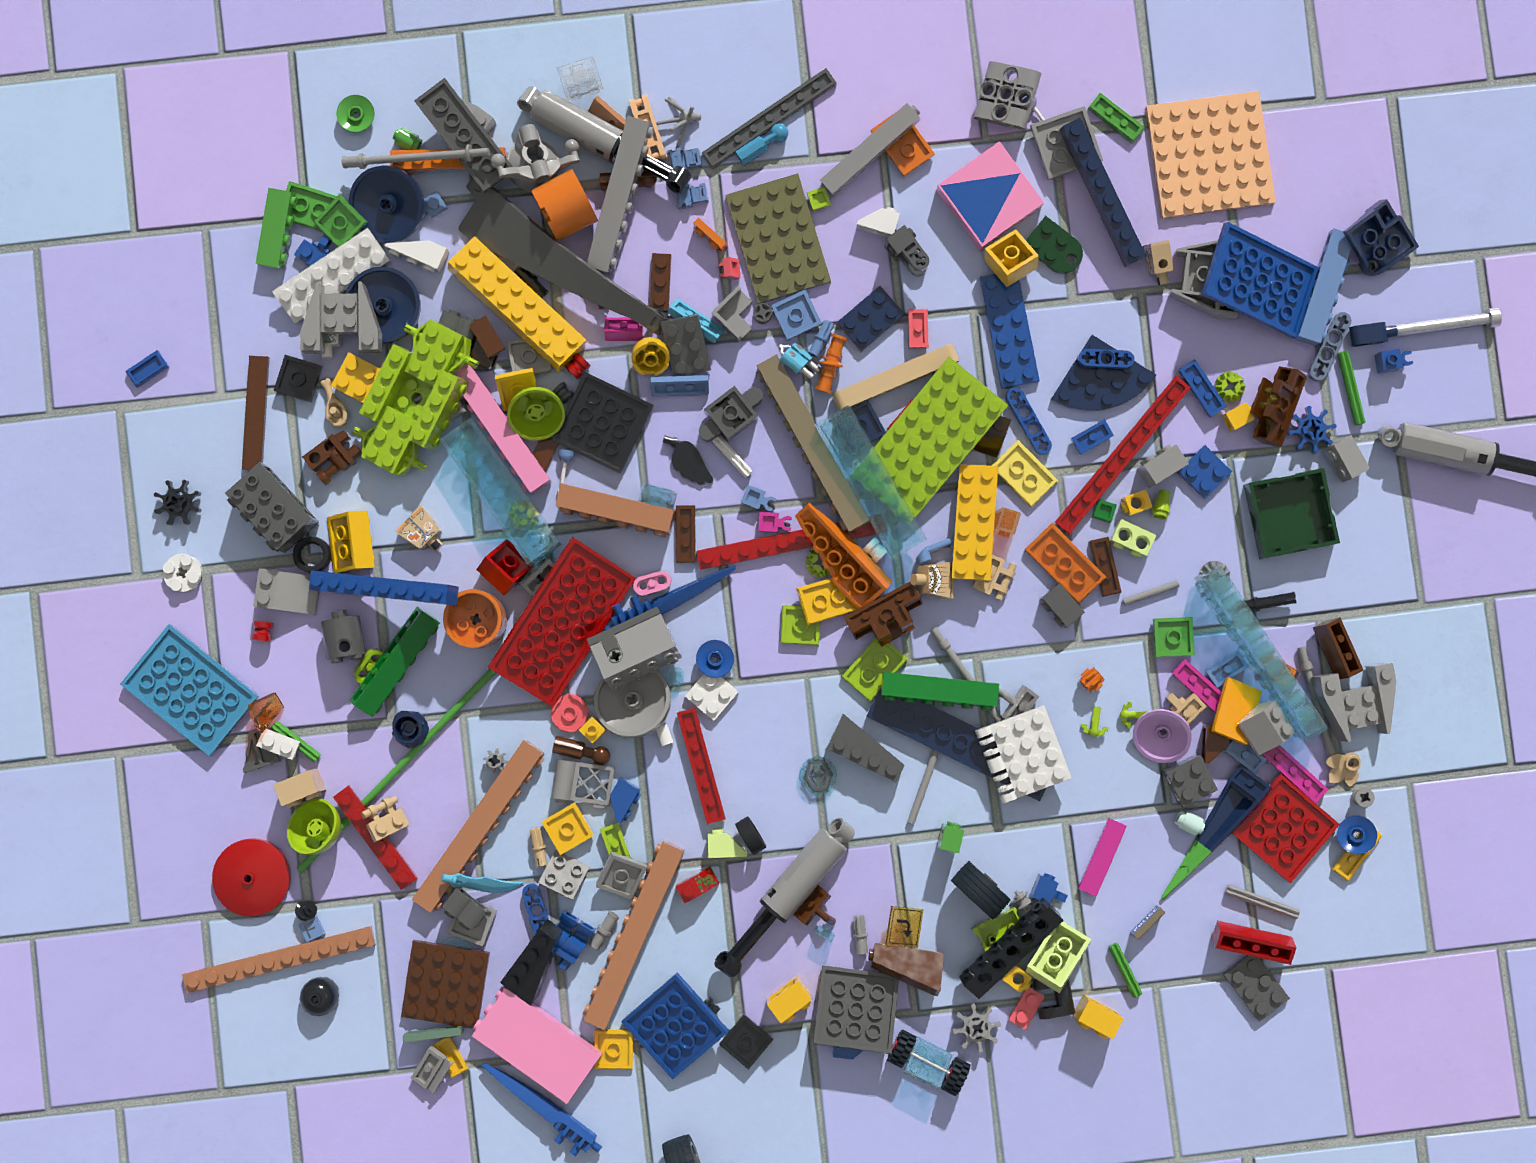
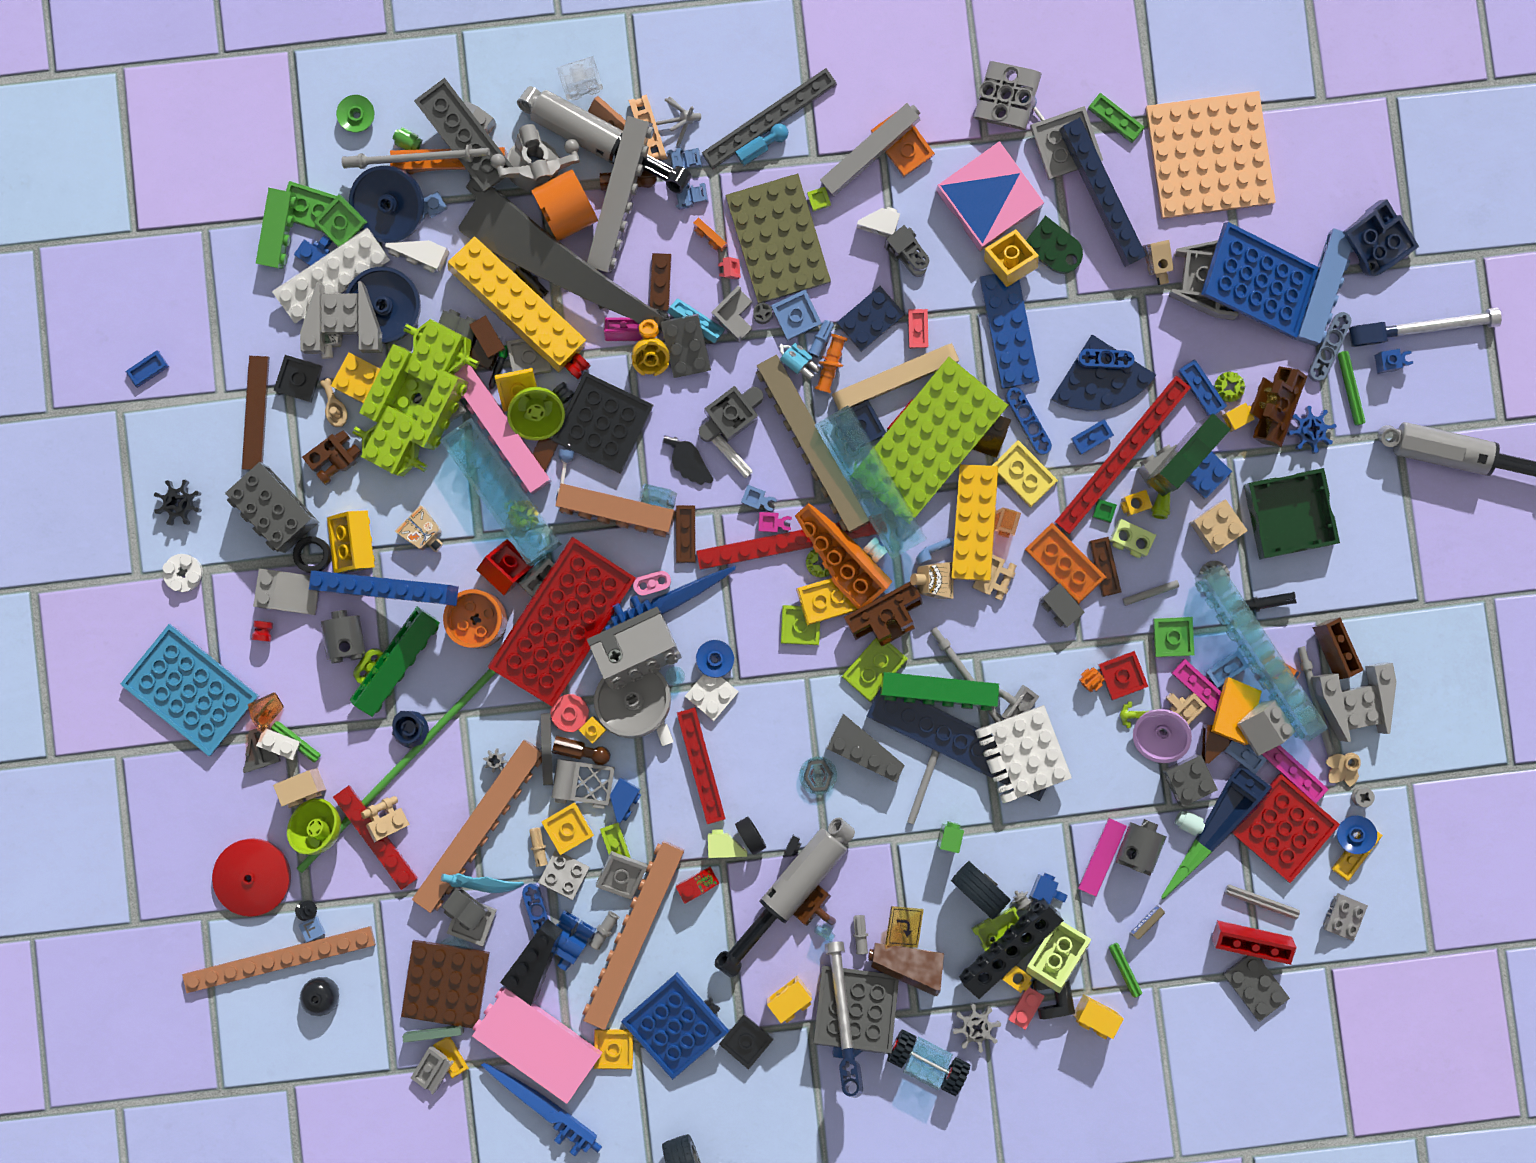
medium blue plate [651,375,709,396] -> none
lime piece [1081,706,1108,737] -> none
light grey brick [1325,435,1370,482] -> none
none -> black piece [489,345,508,390]
none -> dark grey beam [541,713,553,786]
none -> light orange tile [639,319,659,339]
none -> black plate [784,834,802,856]
none -> flat silver piece [825,942,863,1098]
none -> red plate [1098,651,1149,700]
none -> dark grey cylinder [1116,819,1167,876]
none -> dark green tile [1145,413,1231,496]
none -> tan brick [1190,499,1248,554]
none -> light grey hinge [1323,893,1368,941]

